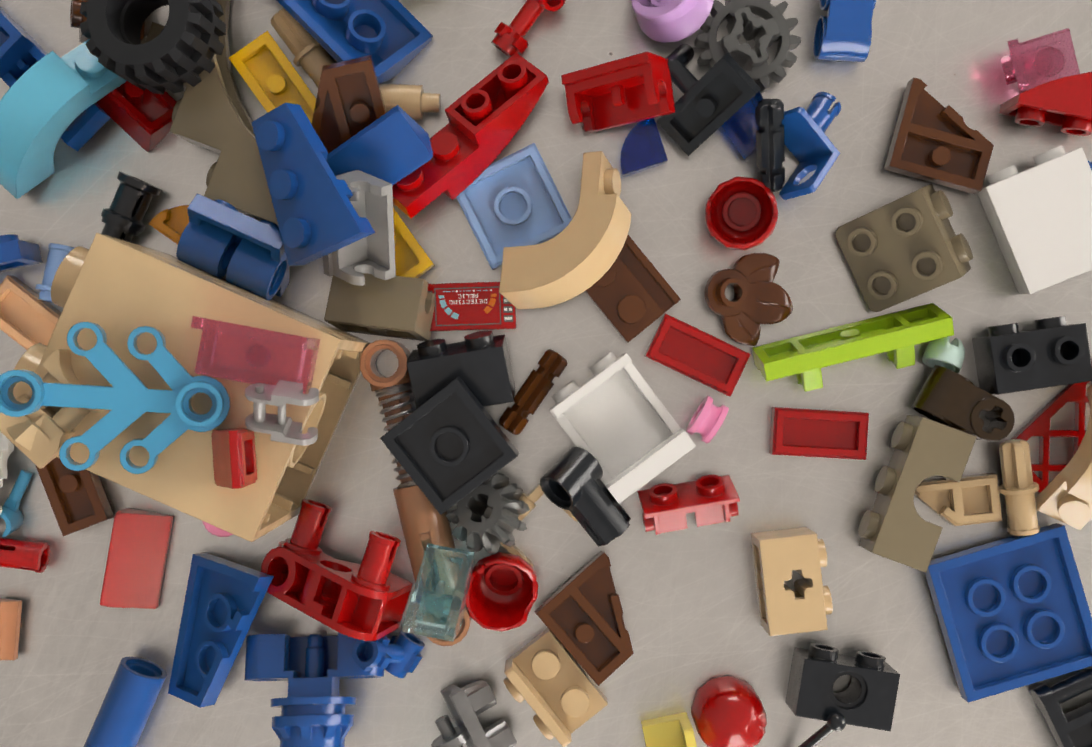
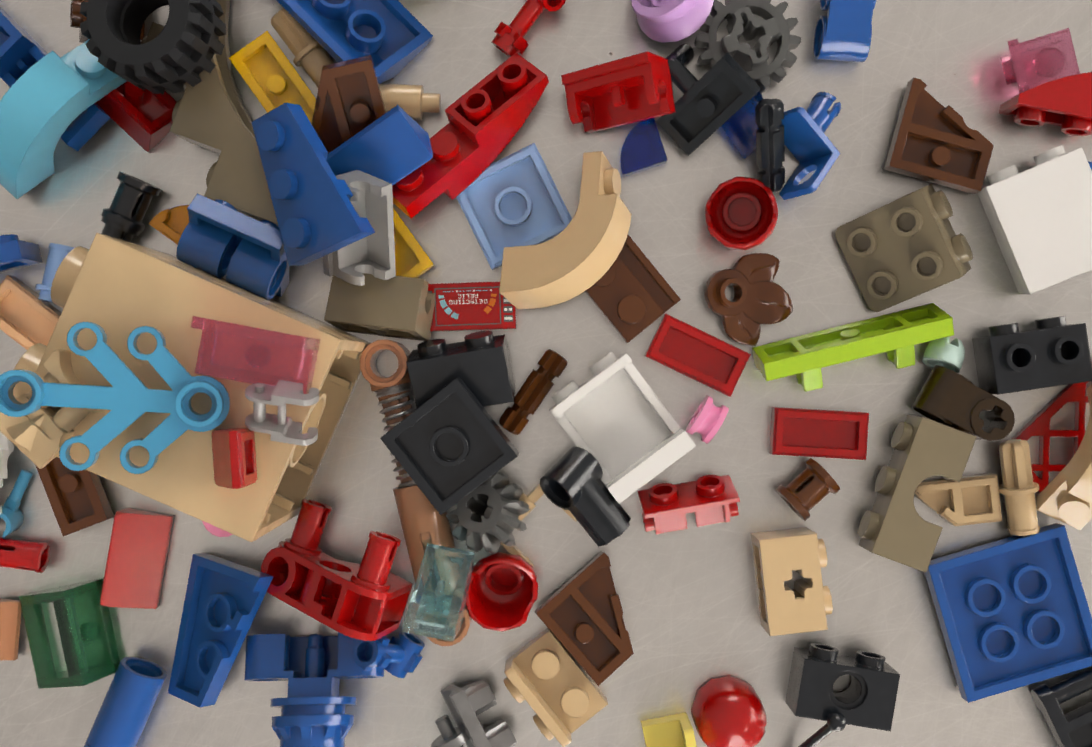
none -> clear green tile [19,579,120,689]
none -> reddish brown bush [775,458,840,521]

